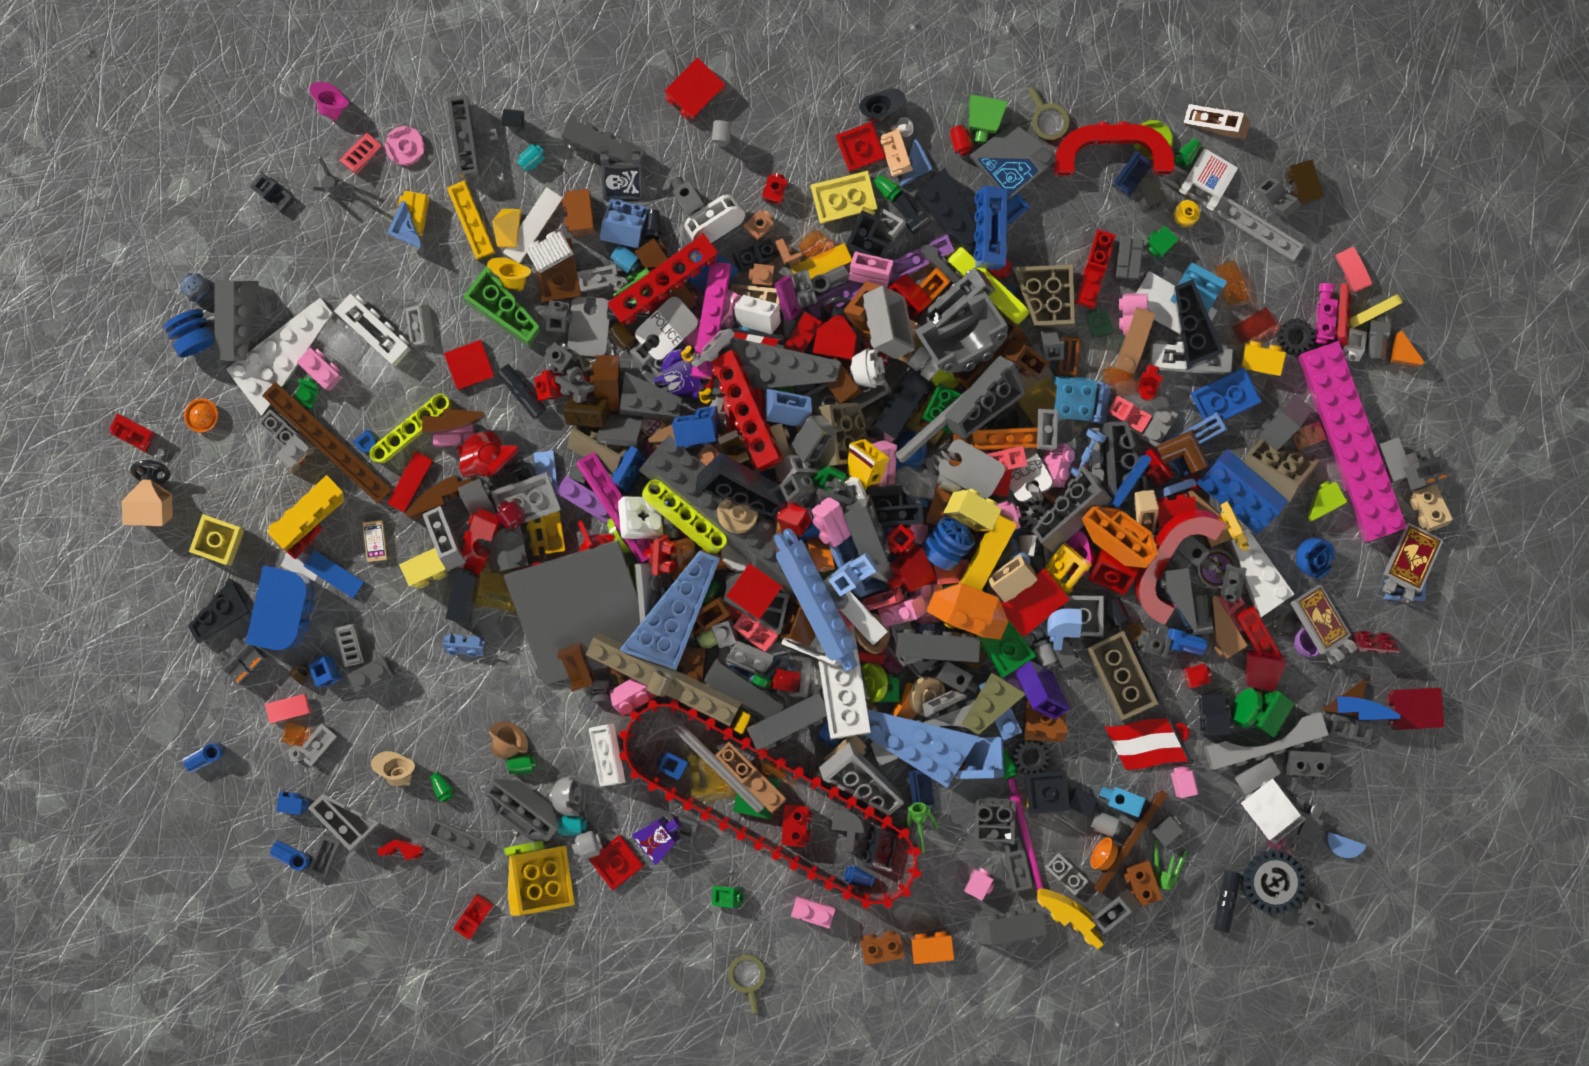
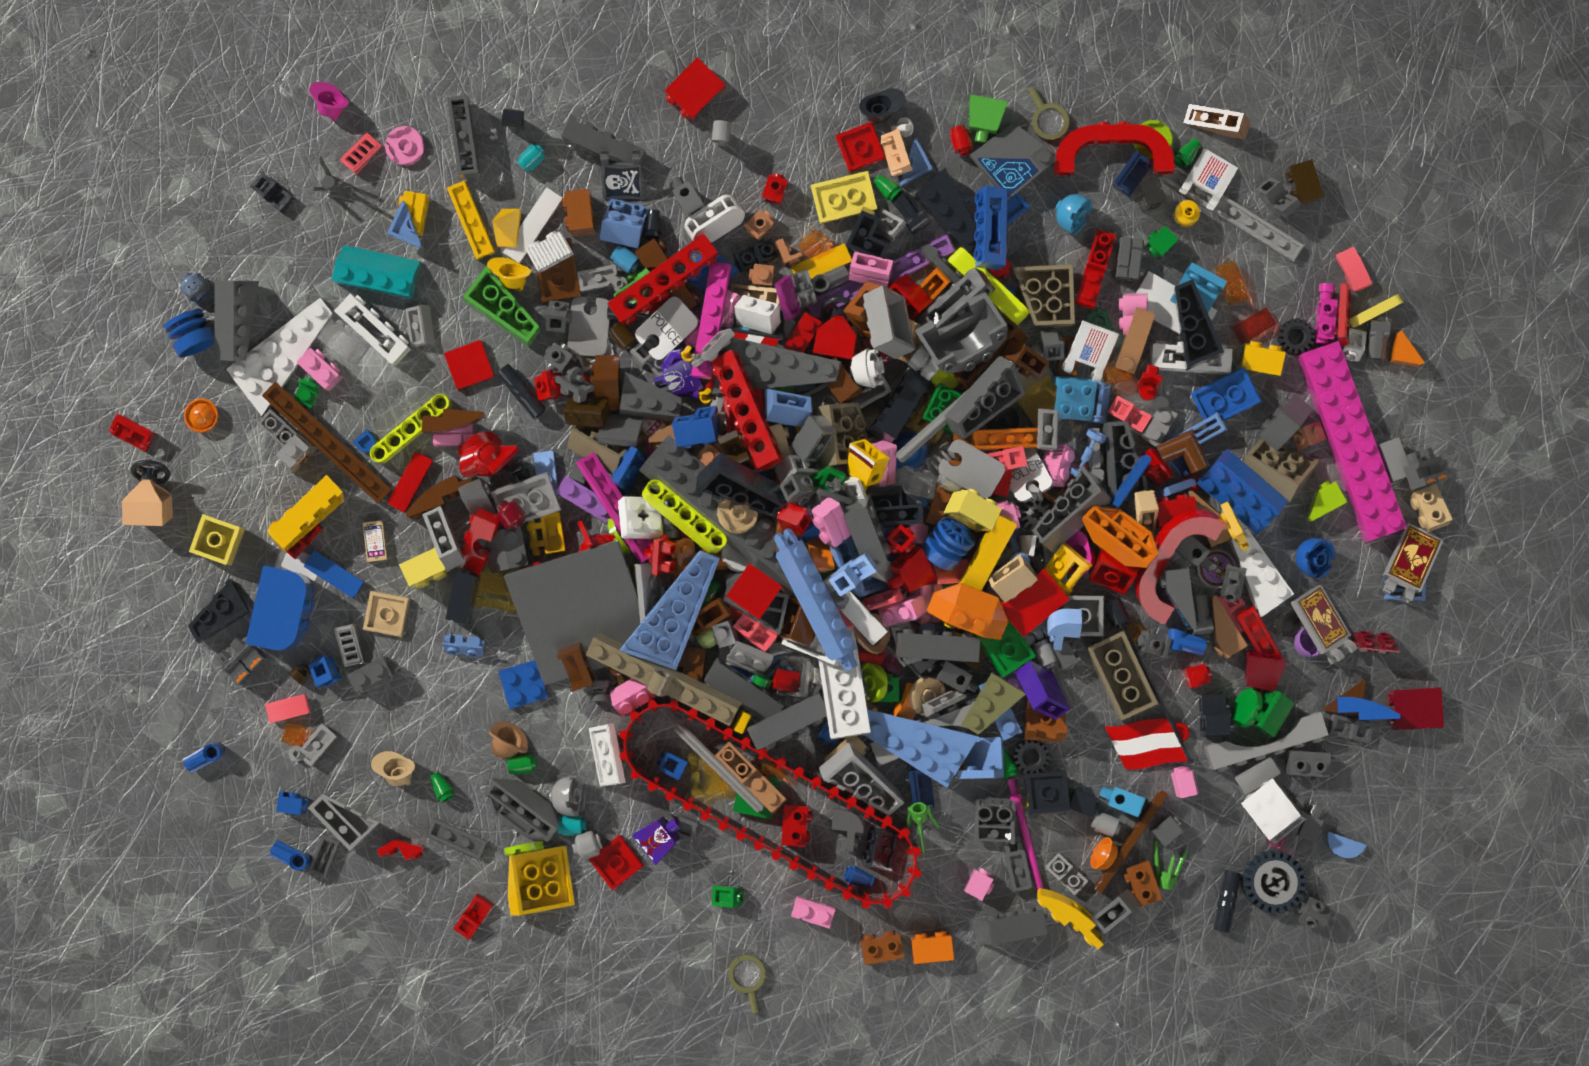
none -> teal slope [332,245,421,300]
none -> tan tile [363,591,410,637]
none -> blue plate [498,660,548,709]
none -> dark azure cylinder [1055,194,1093,234]
none -> white flag [1062,321,1119,383]

